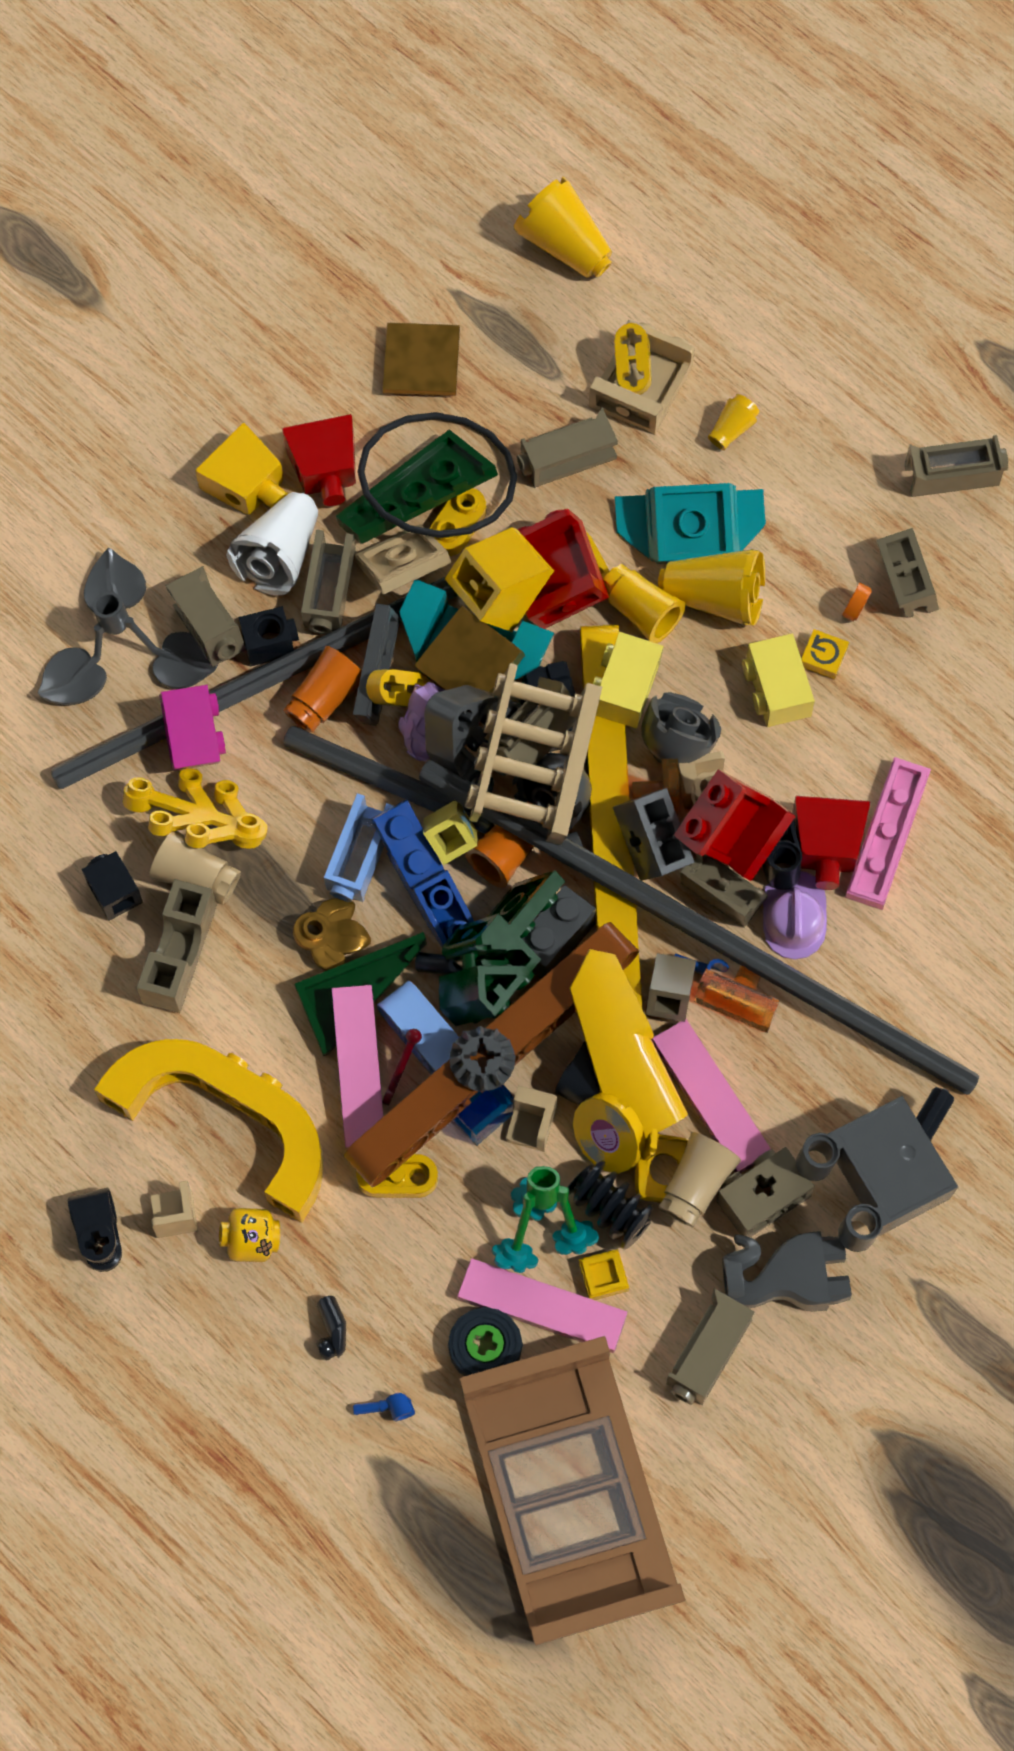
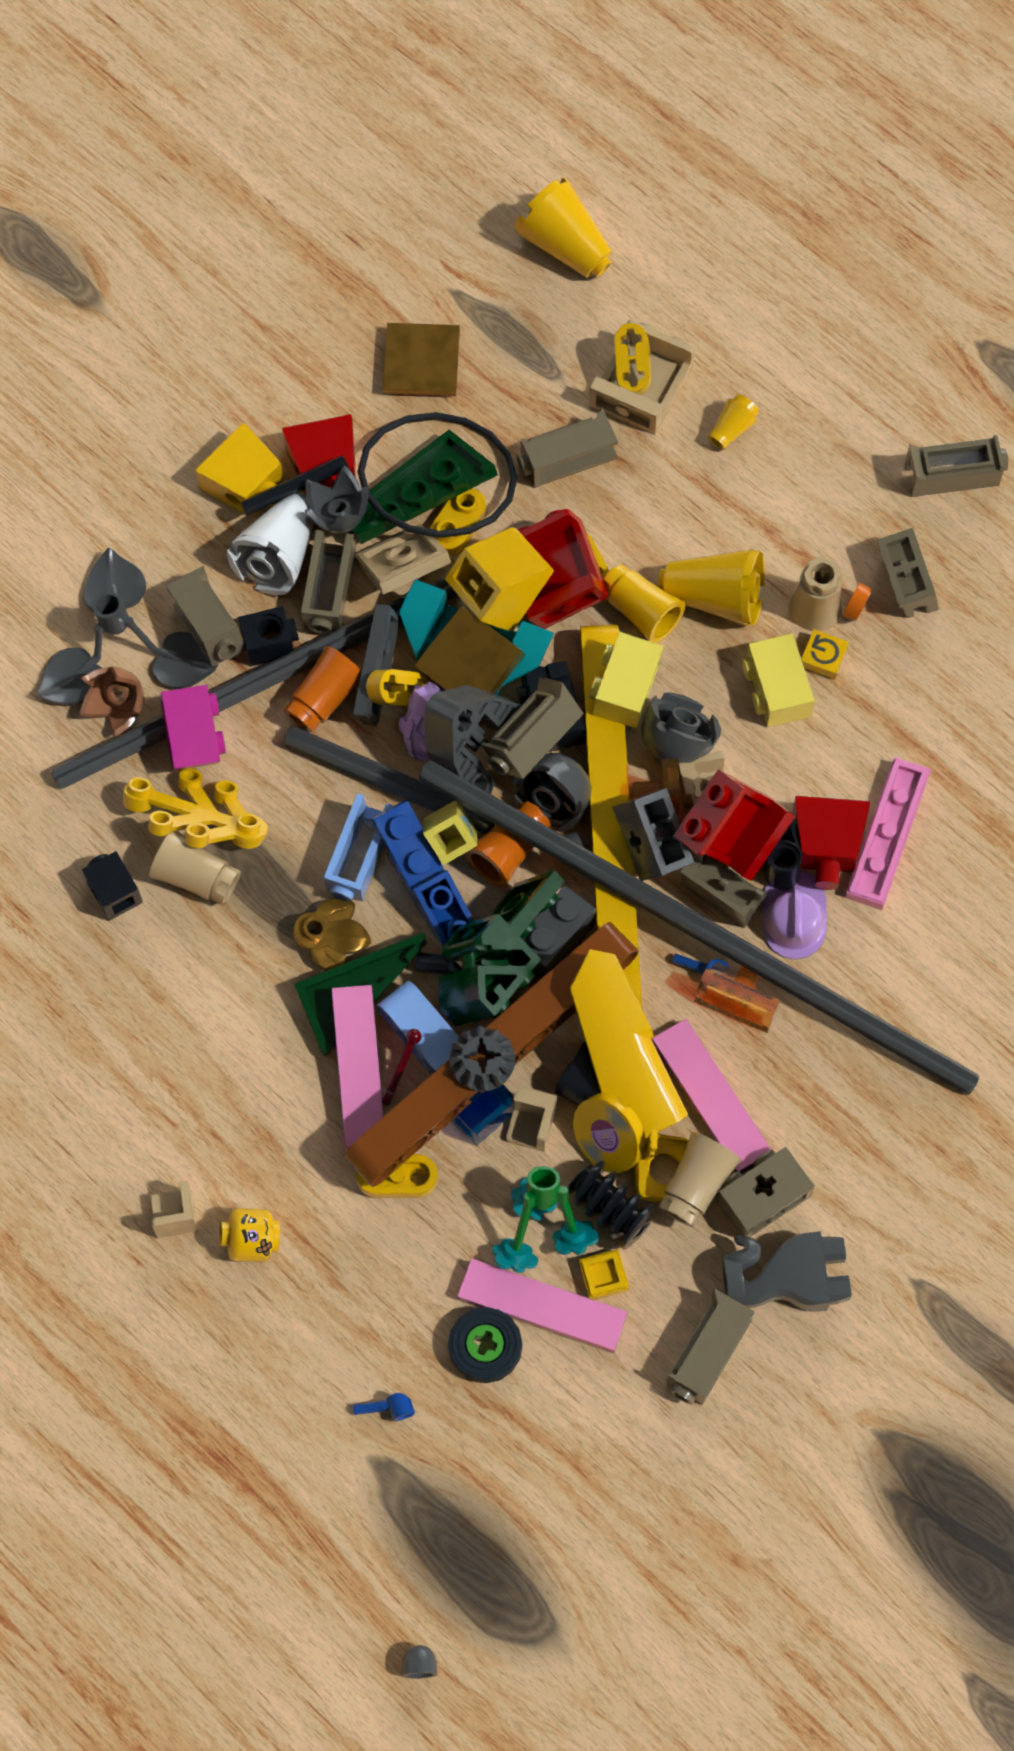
black piece [68,1187,122,1272] -> none
yellow arch [94,1039,323,1223] -> none
dark tan arch [137,879,217,1013] -> none
black arm [317,1296,346,1360] -> none
medium nougat piece [459,1336,686,1646] -> none
tan fence [465,663,602,845] -> none
teal piece [615,483,766,564] -> none
dark tan brick [646,953,696,1022] -> none
dark grey piece [796,1087,958,1252] -> none
none -> nougat piece [80,667,145,737]
none -> black bar [241,455,349,516]
none -> dark grey piece [305,465,368,533]
none -> dark grey hinge [402,1645,437,1679]
none -> tan plant [789,557,843,631]

